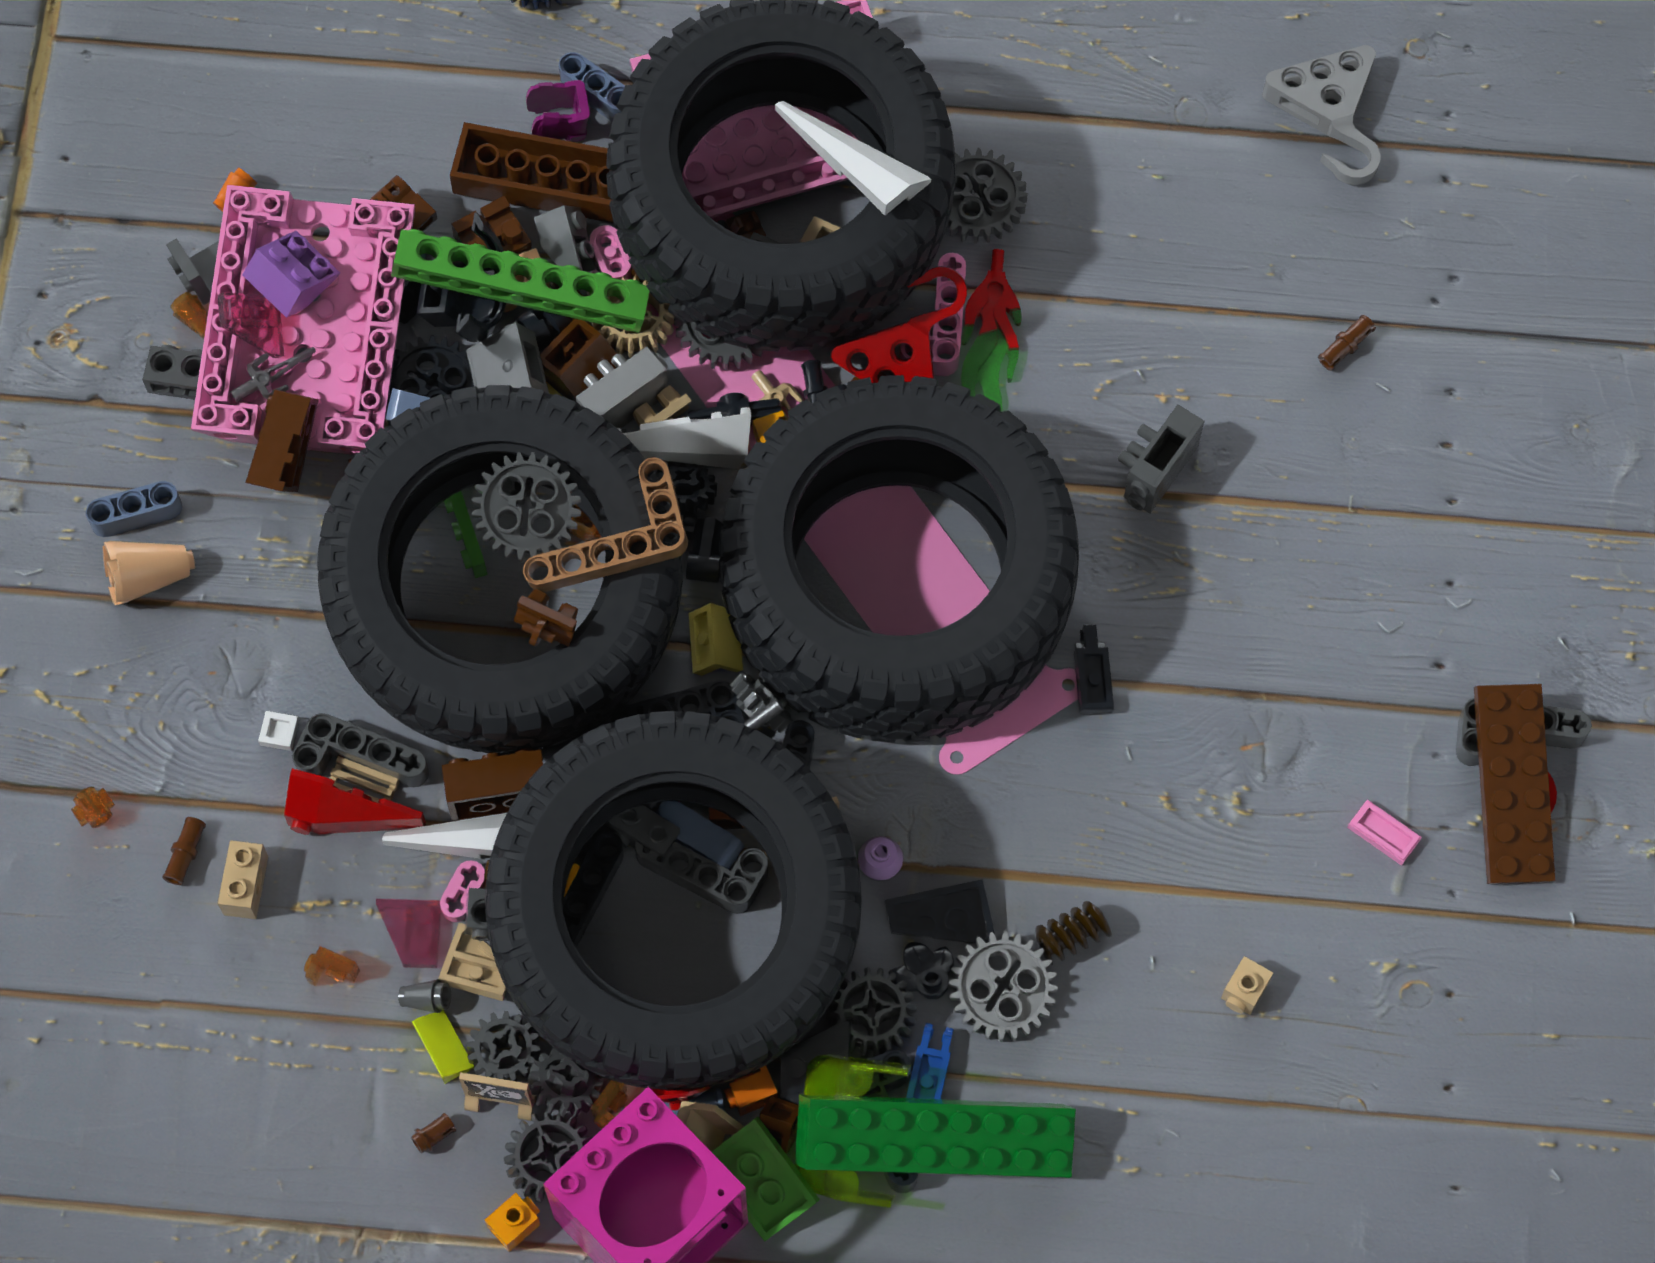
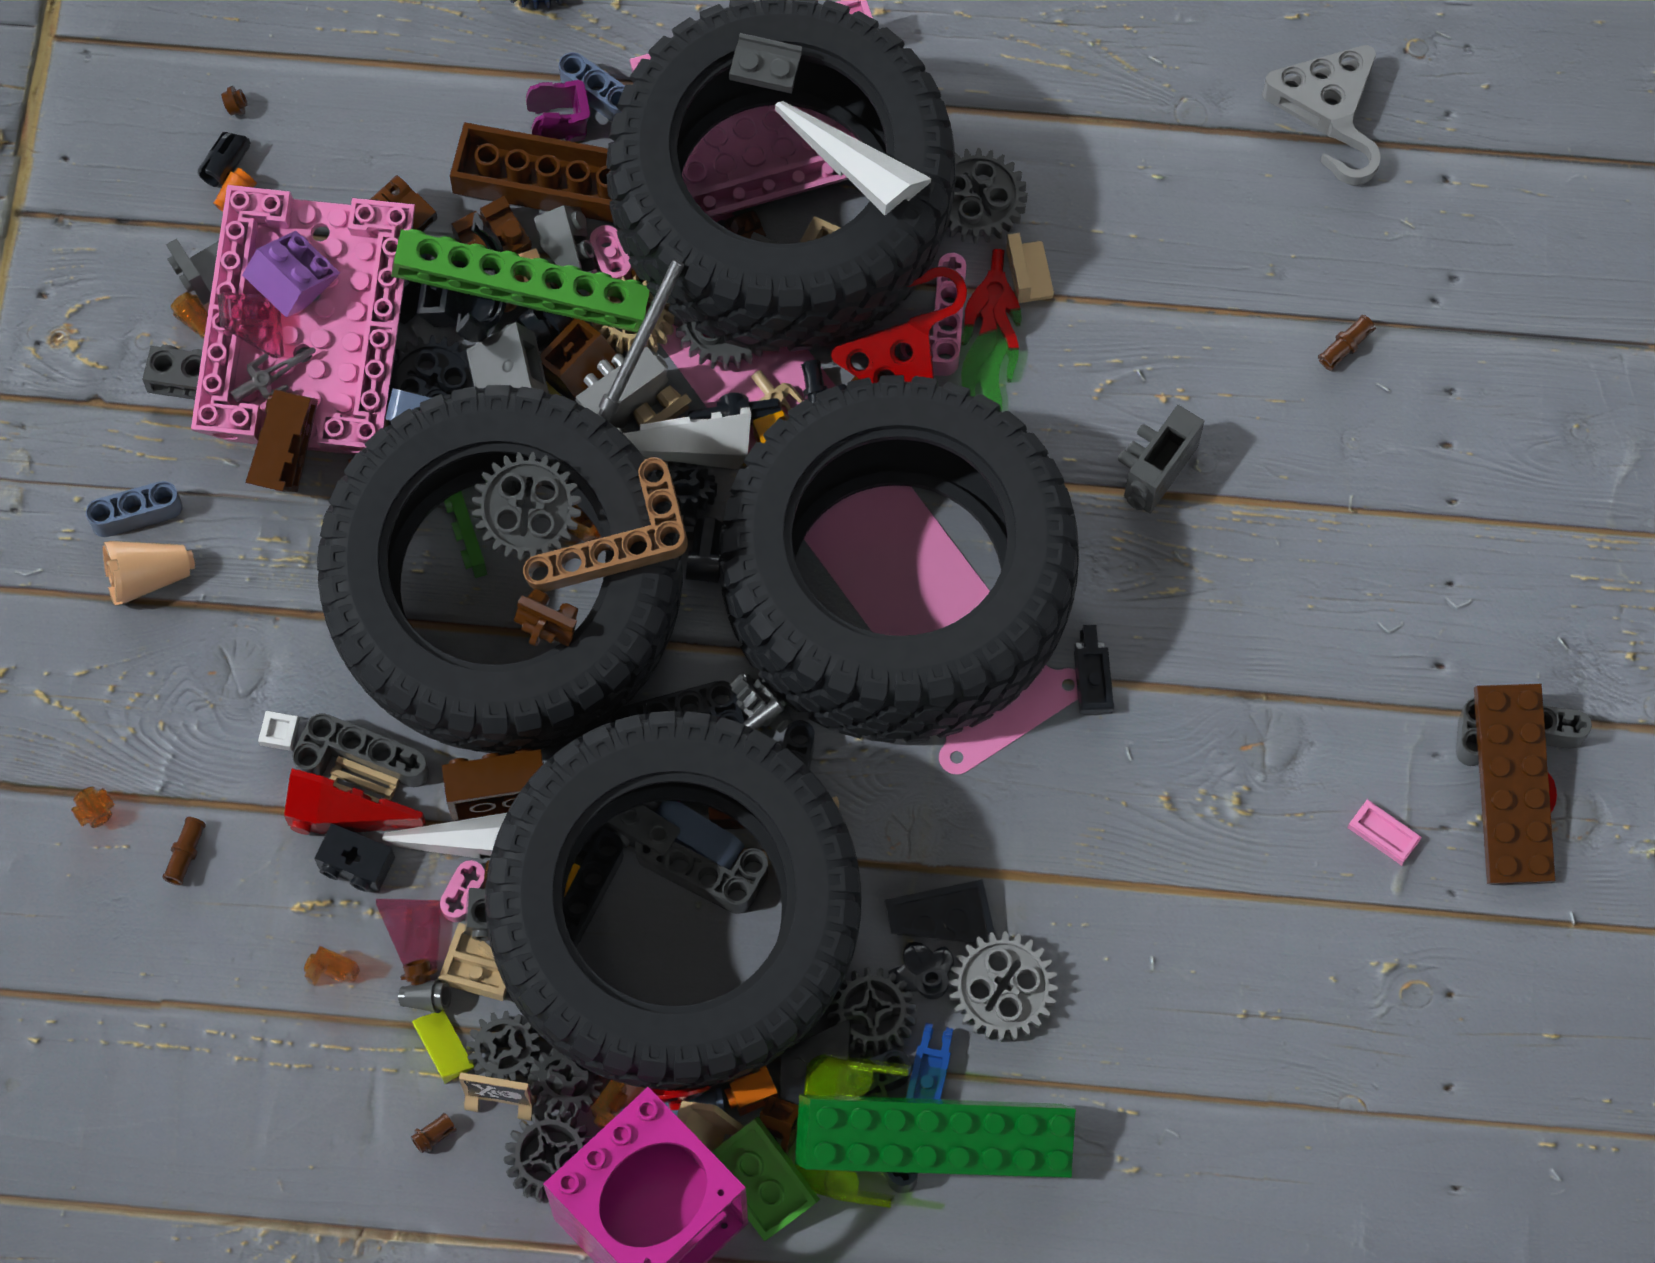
tan brick [218,840,268,919] -> none
light orange brick [484,1193,541,1252] -> none
light yellow panel [689,603,743,676] -> none
lavender cone [858,837,903,880] -> none
dark brown piece [1035,901,1112,965] -> none
tan brick [1221,956,1273,1015] -> none
none -> black arm [198,132,251,188]
none -> reddish brown plate [221,86,248,116]
none -> black brick [314,823,395,893]
none -> reddish brown plate [400,958,438,985]
none -> flat silver bar [598,259,685,422]
none -> dark grey plate [729,33,802,94]
none -> tan panel [1006,233,1054,303]

